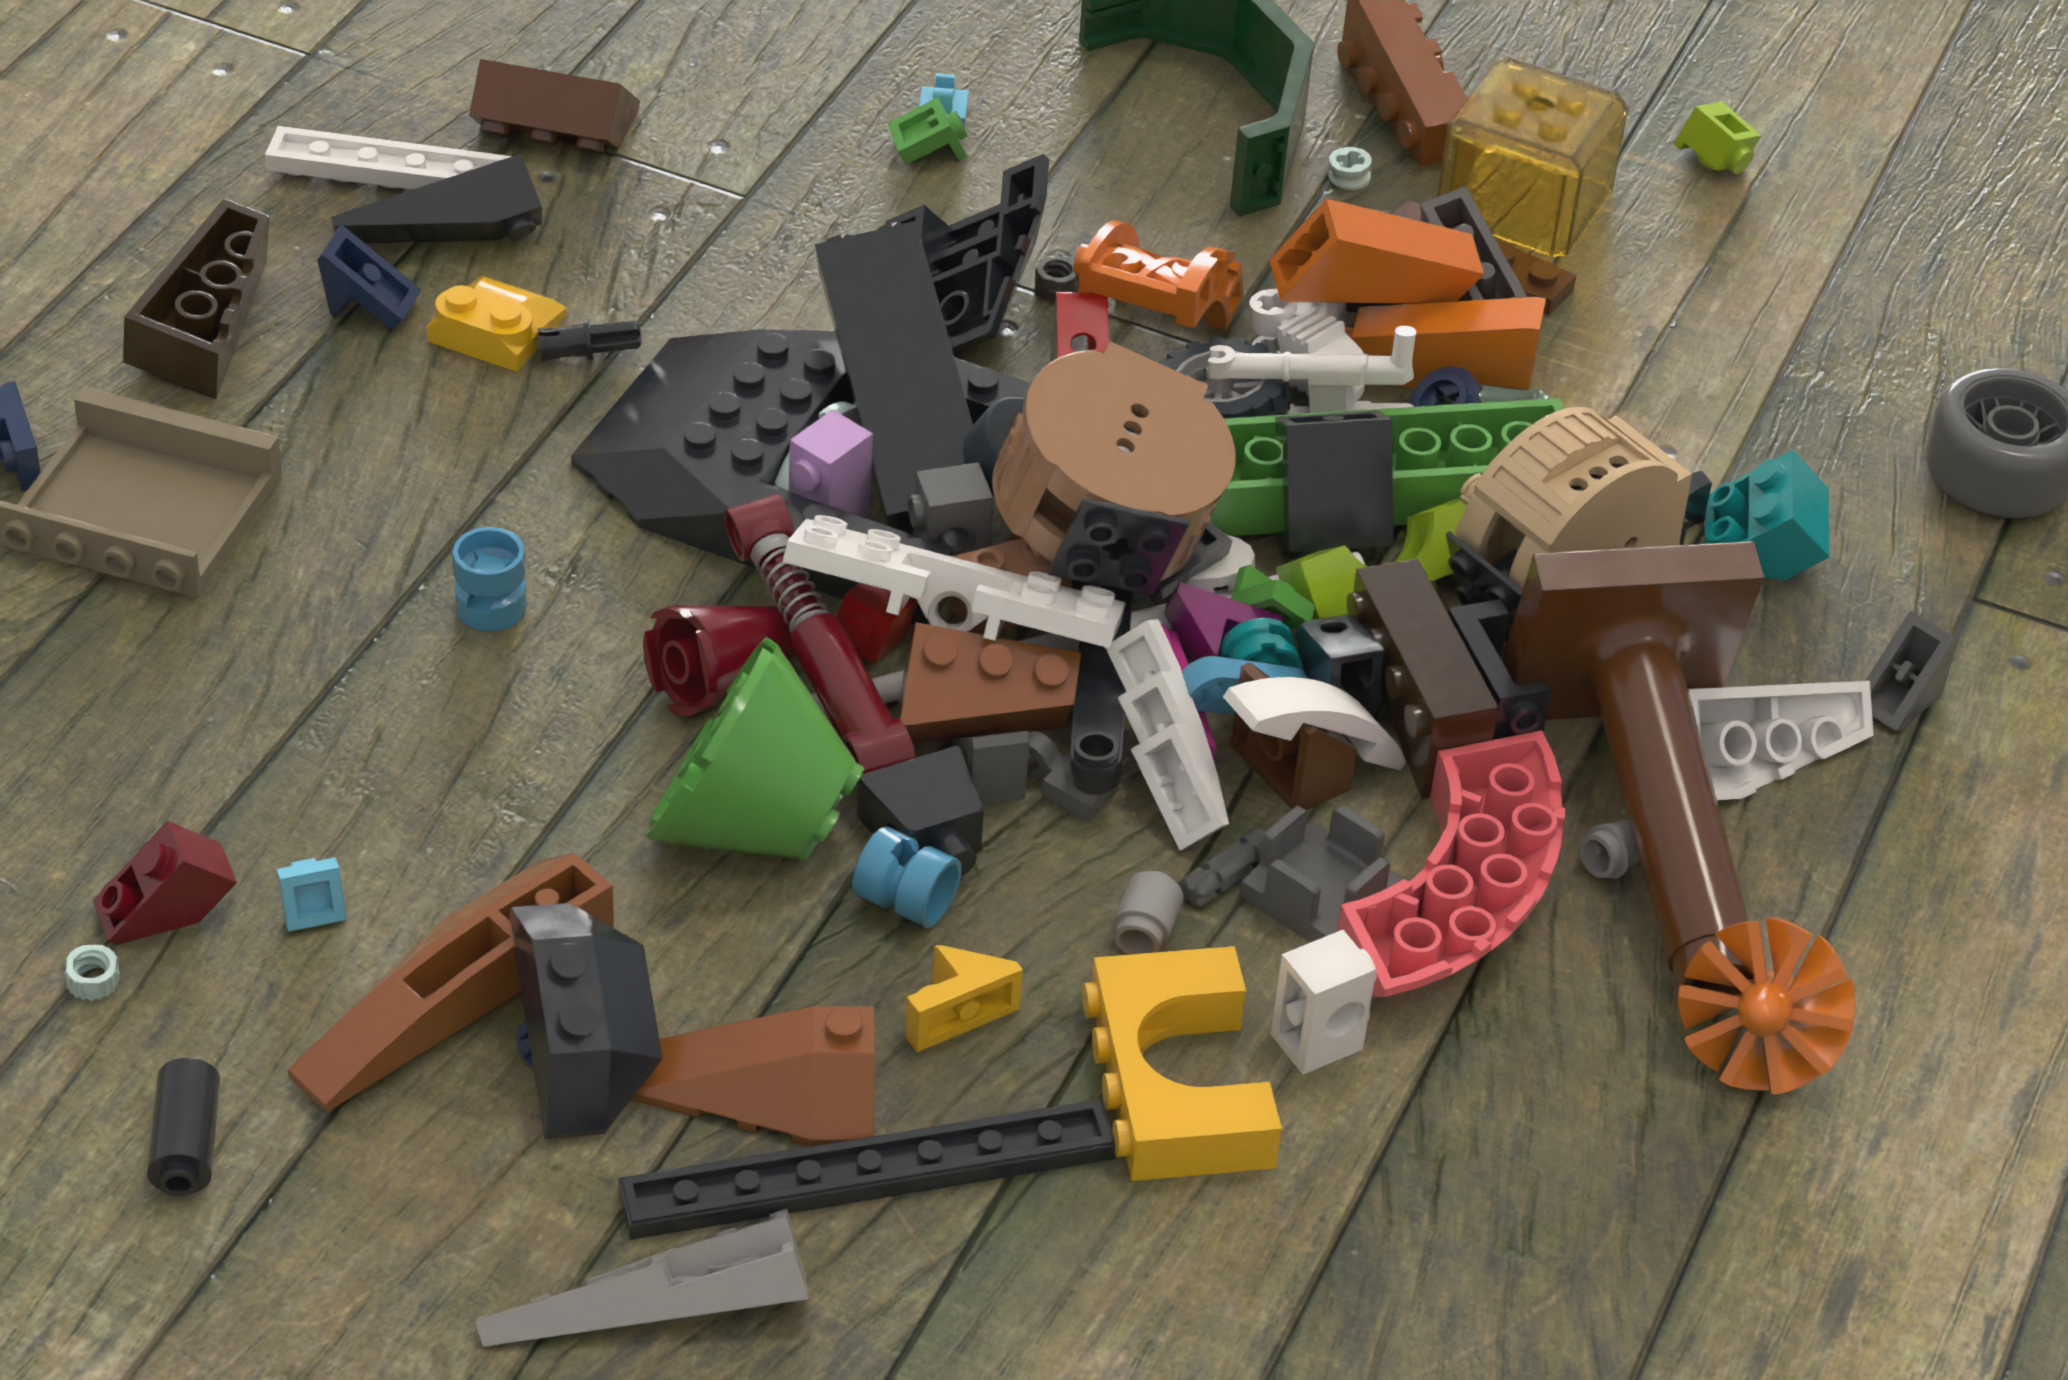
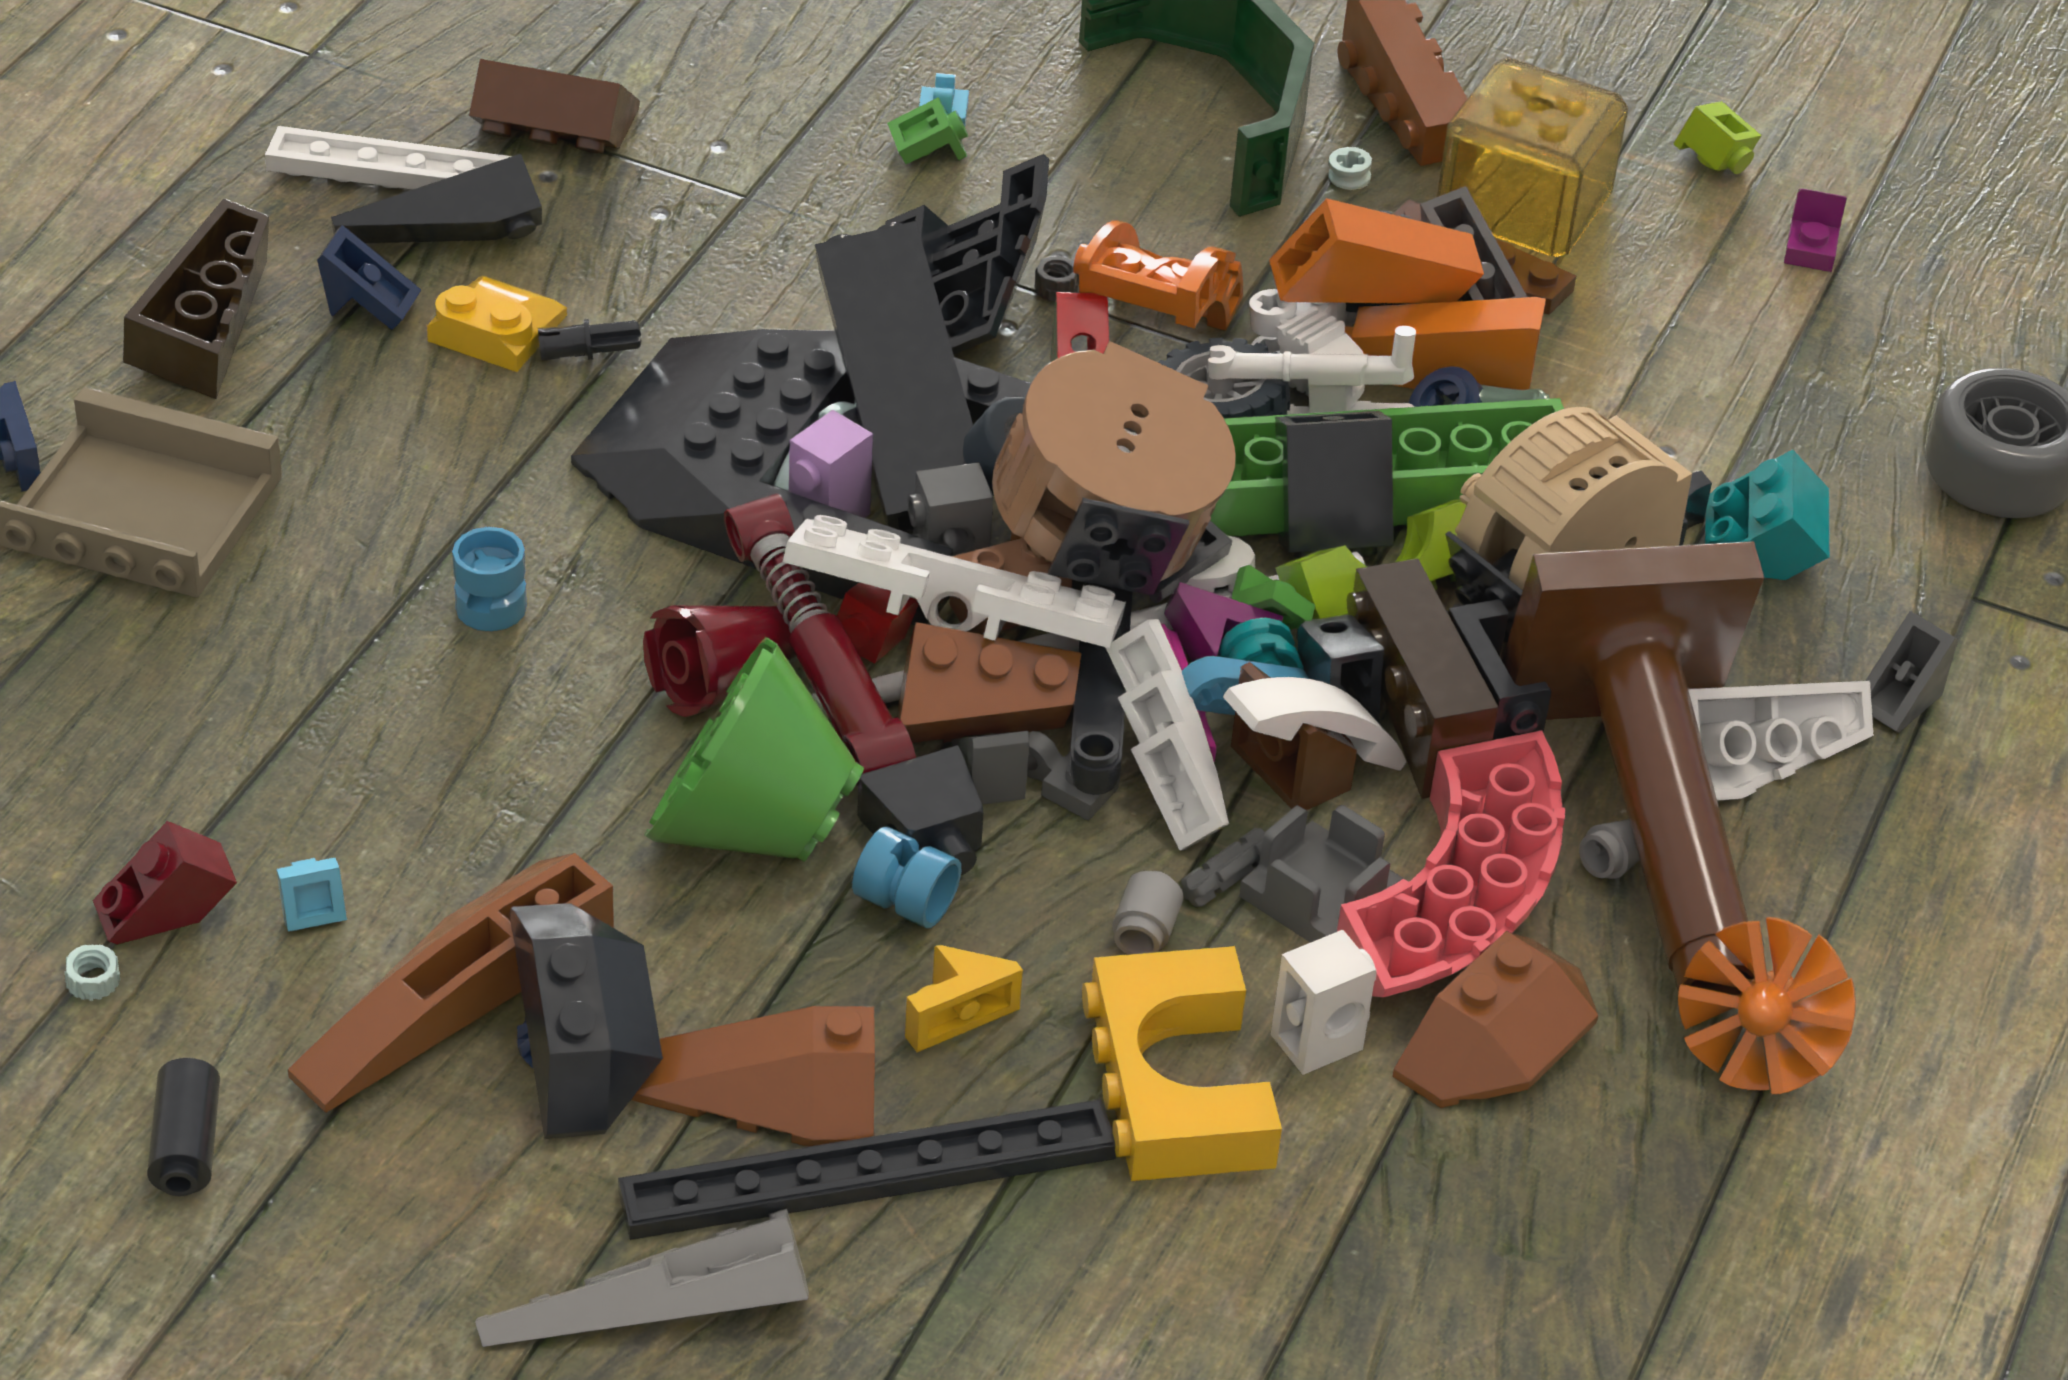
none -> dark orange wedge [1392,931,1598,1108]
none -> magenta slope [1784,188,1847,272]

